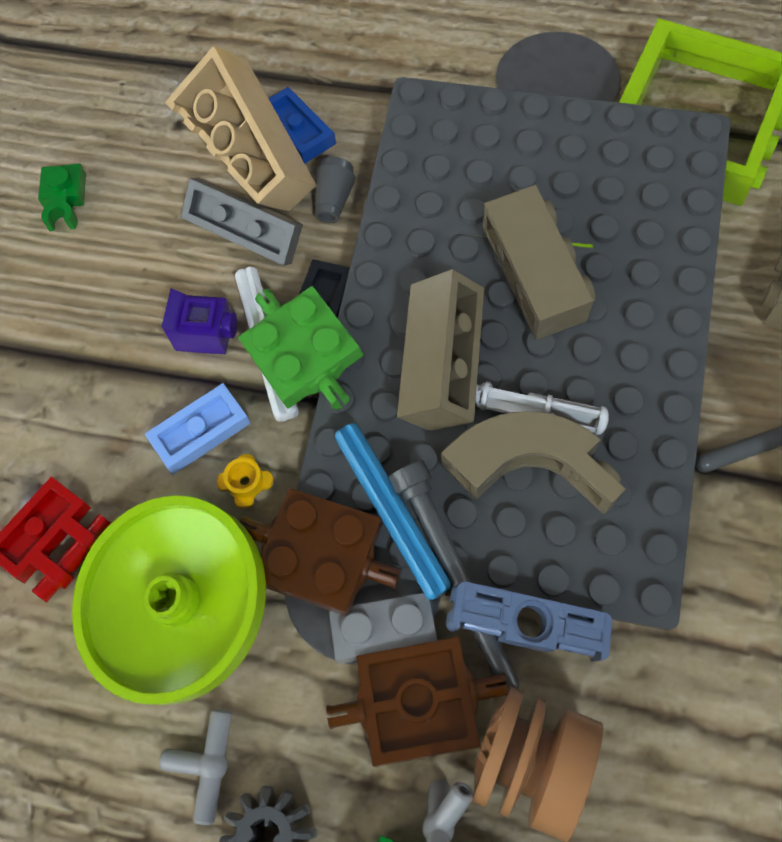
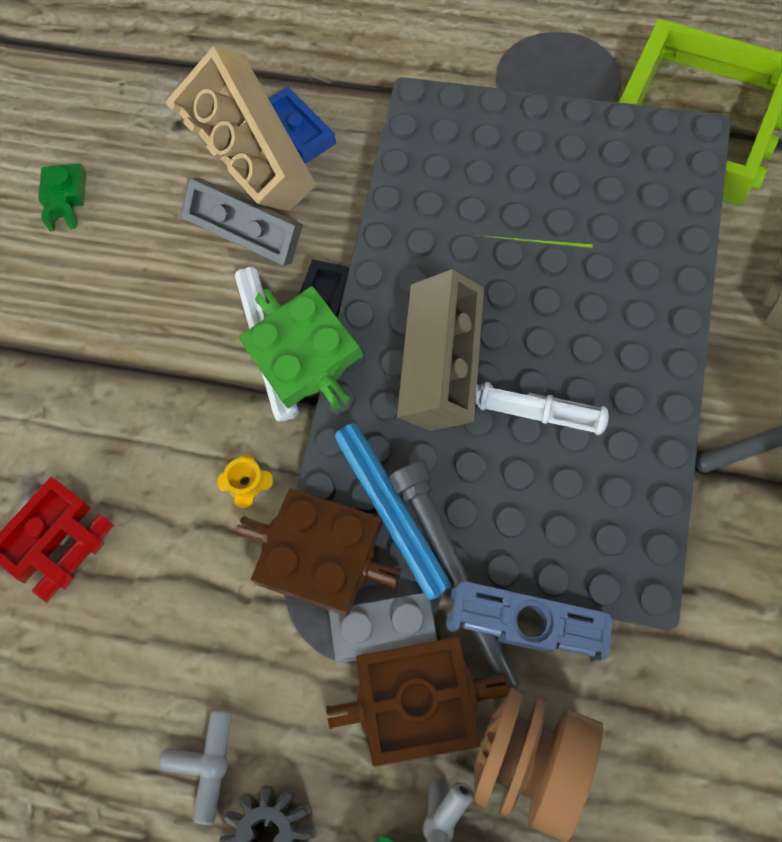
lime dish [72,495,266,705] -> none
light blue plate [145,383,251,475] -> none
dark purple window [161,288,237,355] -> none
dark grey cone [315,157,356,223] -> none
dark tan arch [441,411,626,515] -> none
dark tan brick [483,185,596,341] -> none

